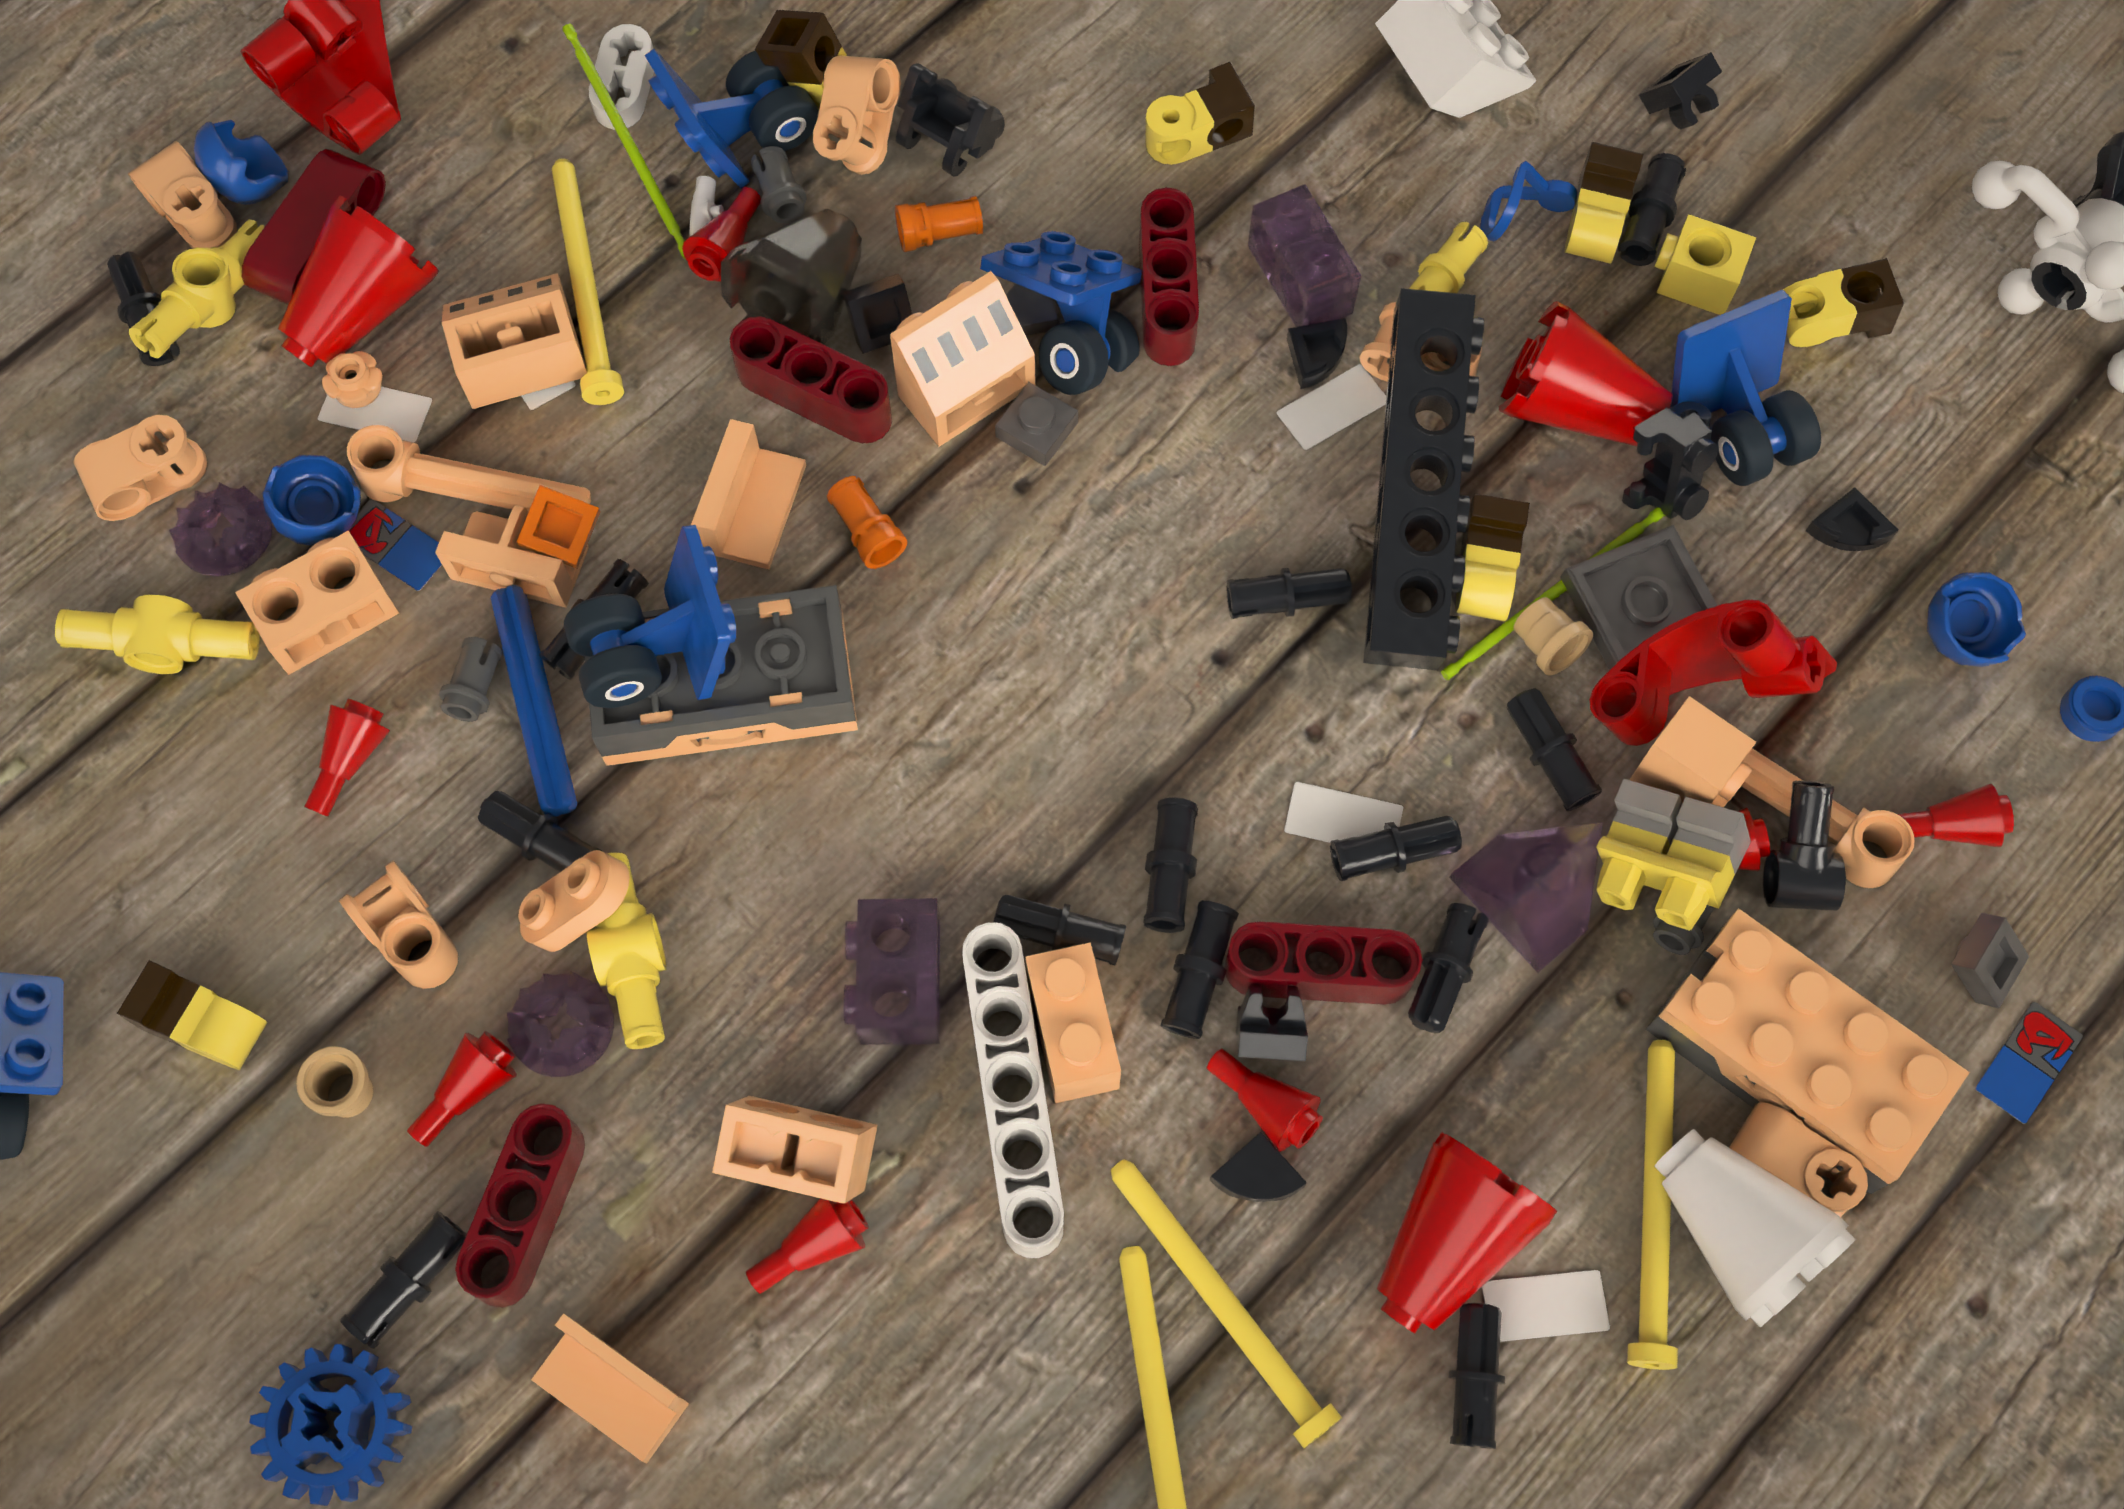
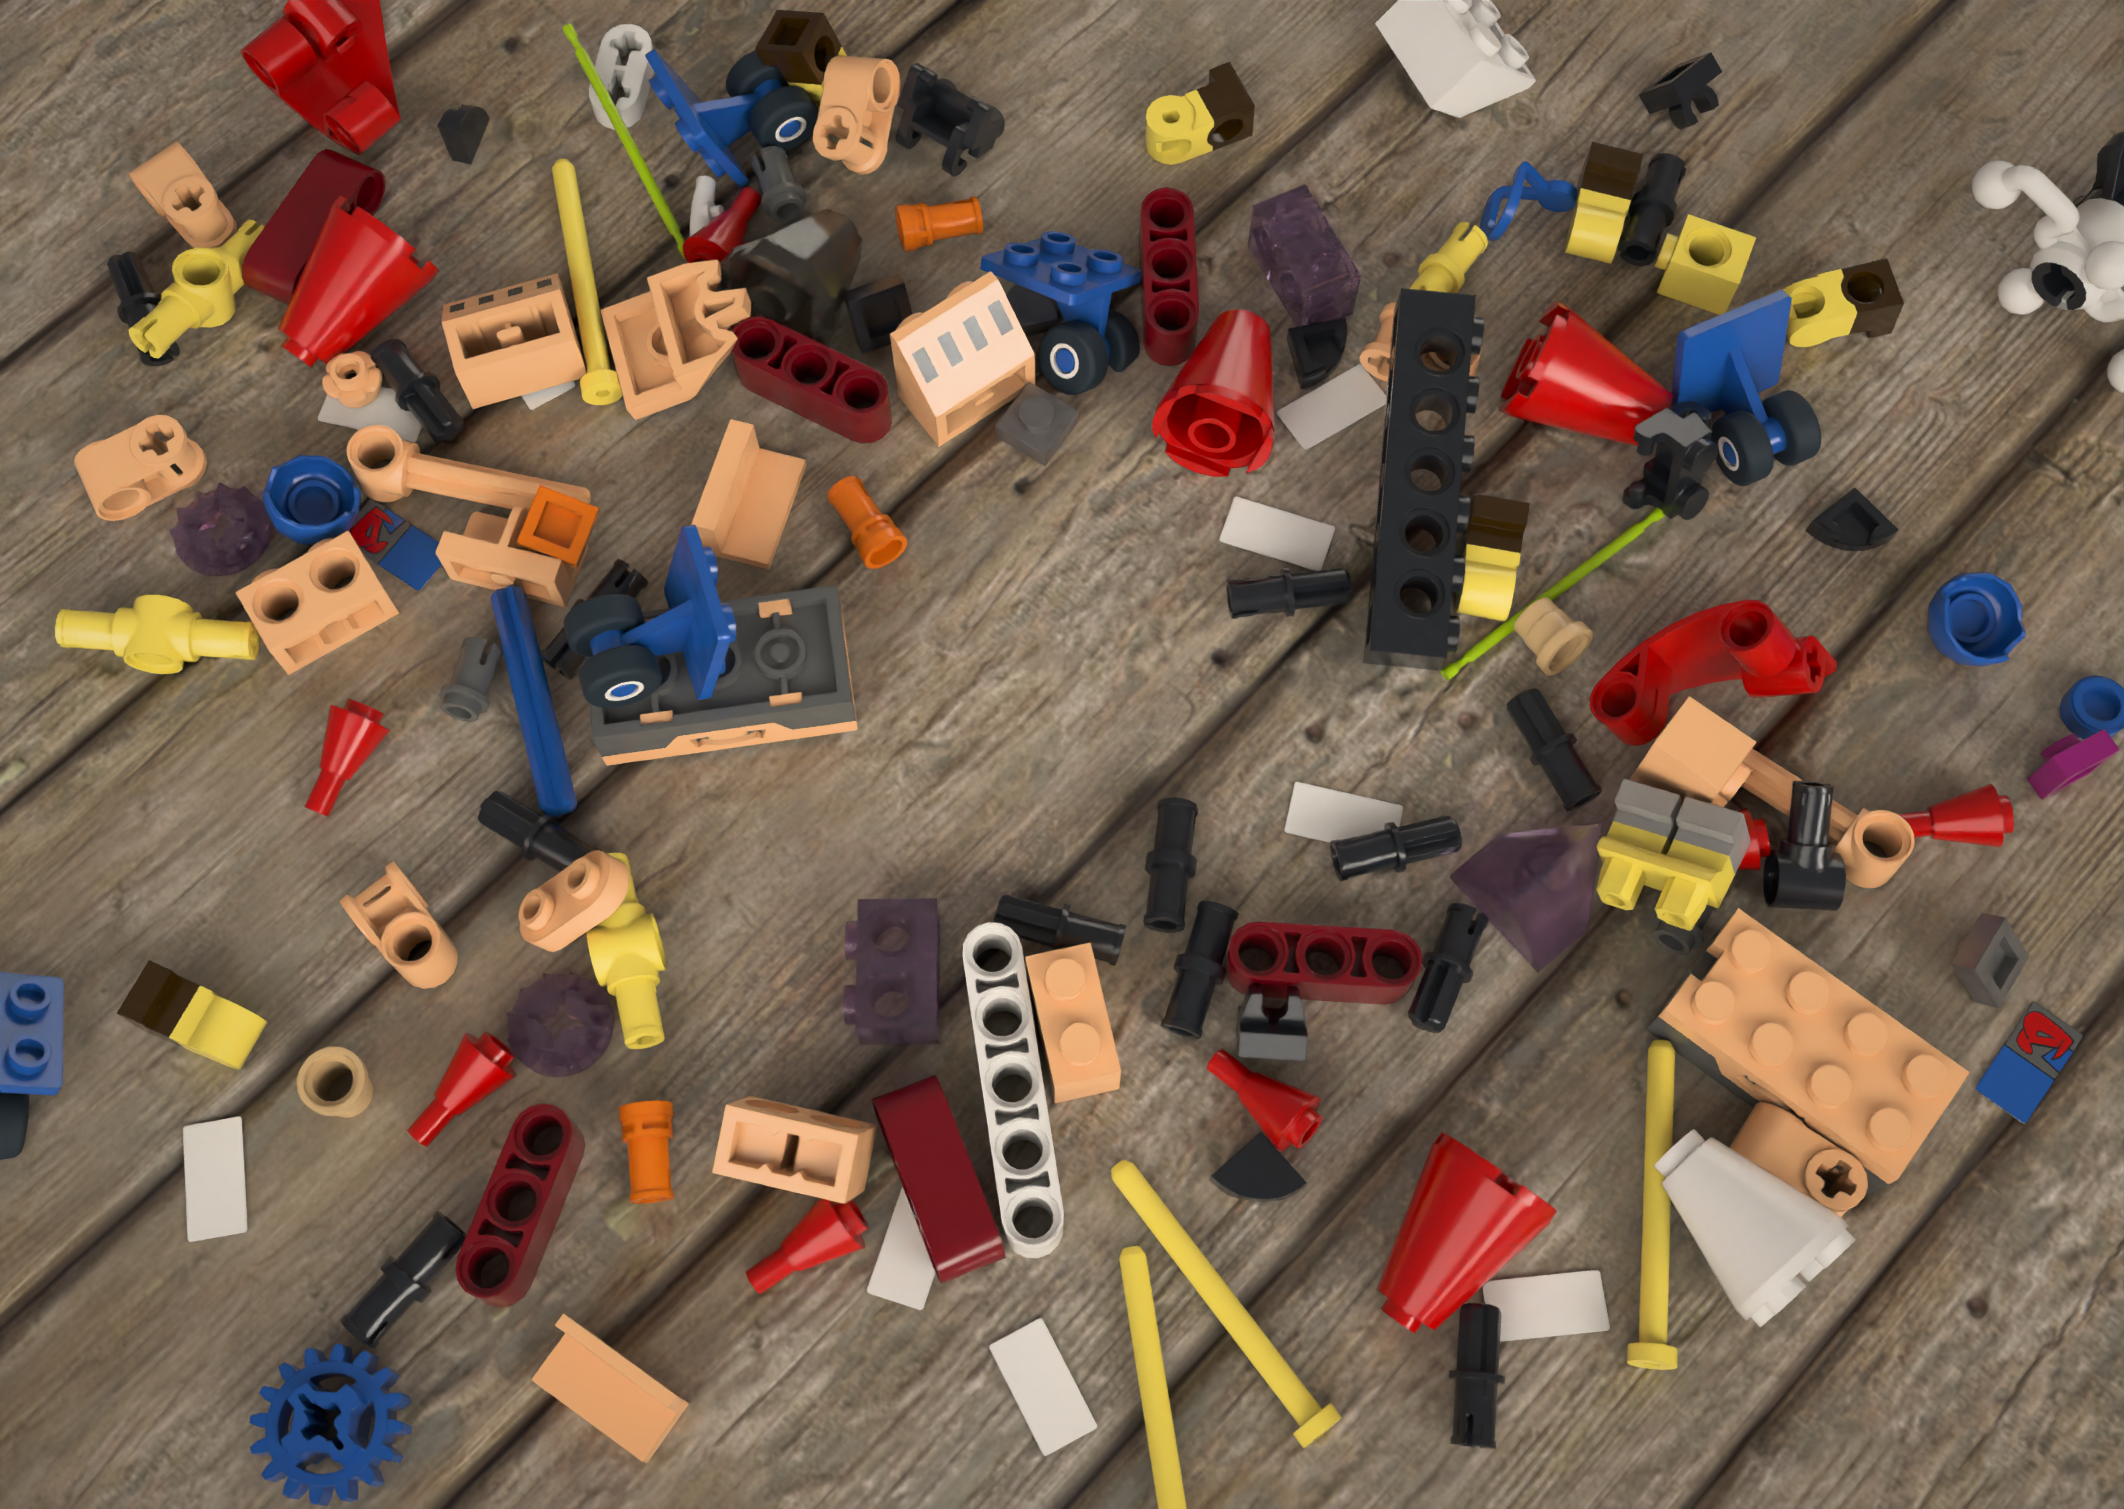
blue hair [194,120,289,205] -> none
flat silver tile [1560,525,1718,670] -> none
none -> white sticker [183,1117,248,1242]
none -> black axle [371,339,464,443]
none -> black tile [437,104,490,165]
none -> light nougat plate [600,260,751,420]
none -> orange pin [618,1100,674,1204]
none -> white sticker [867,1187,935,1310]
none -> dark red beam [871,1075,1006,1283]
none -> white sticker [989,1318,1097,1456]
none -> red cone [1152,309,1275,477]
none -> white sticker [1219,497,1335,571]
none -> magenta plate [2027,729,2120,800]

